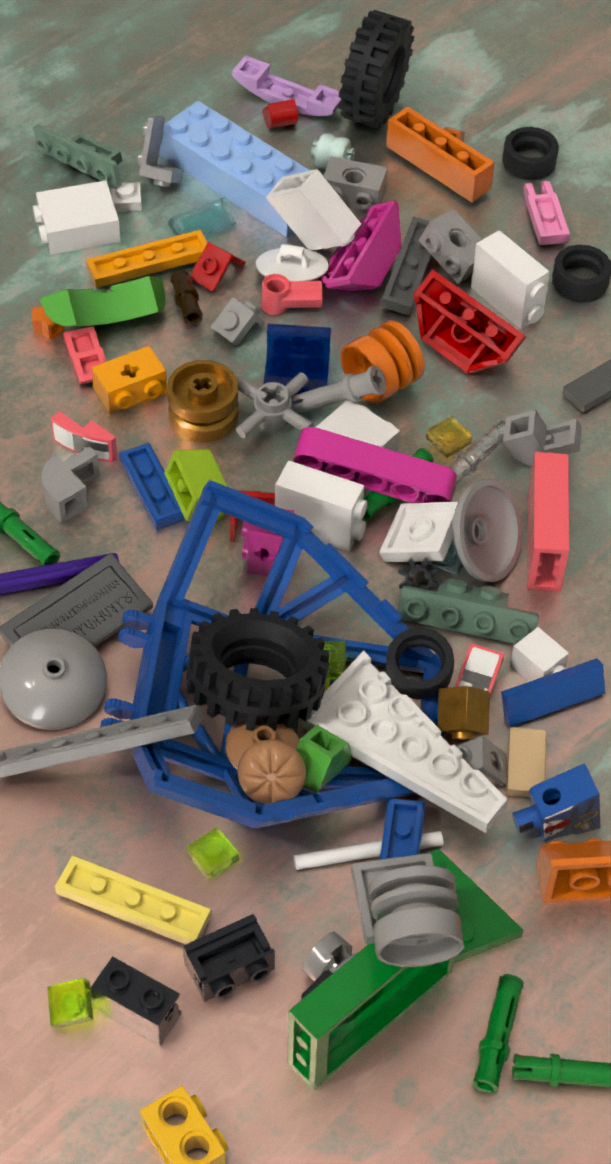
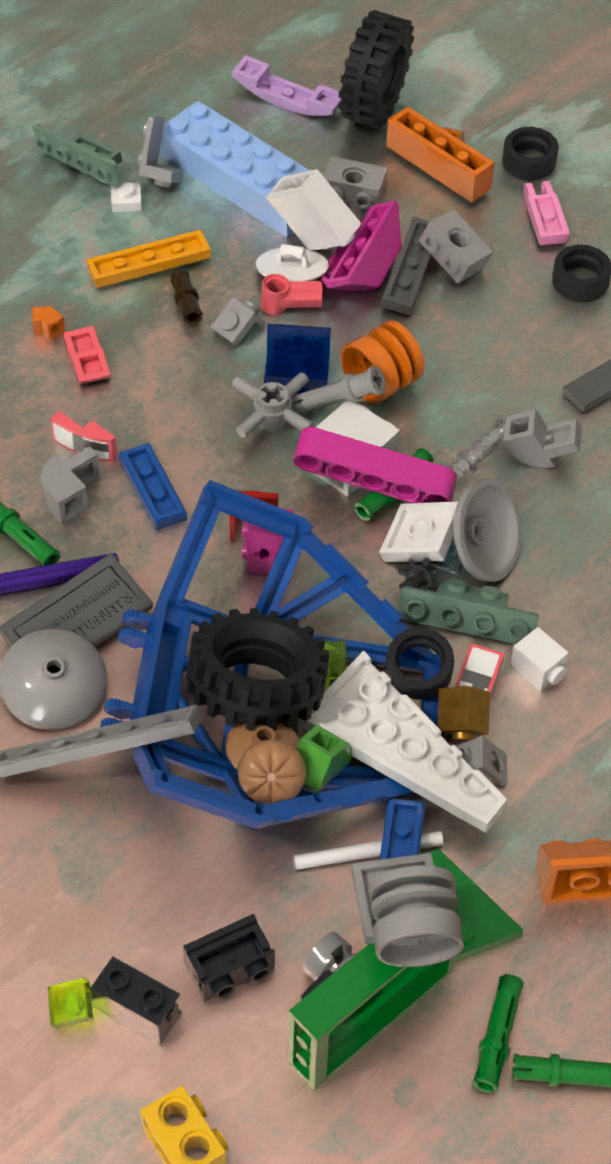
white brick [32,180,121,255] -> none
bright green brick [40,276,165,327] -> none
light yellow plate [55,855,211,945] -> none
light orange brick [91,346,167,414] -> none
lime brick [164,449,228,522] -> none
pearl gold wheel [167,360,239,443] -> none
clear light blue slope [168,197,237,237] -> none
clear neon green plate [186,827,239,880] -> none
red bracket [190,242,246,292] -> none
red brick [262,99,298,130] -> none
white brick [275,460,367,552] -> none
light aqua piece [311,133,355,170] -> none
red wedge [413,269,527,374] -> none
clear yellow plate [426,416,473,458] -> none
white brick [471,230,550,329] -> none
blue tile [501,658,606,727] -> none
tan tile [506,727,546,798] -> none
blue torso [512,763,601,843] -> none
coral brick [527,452,569,592] -> none

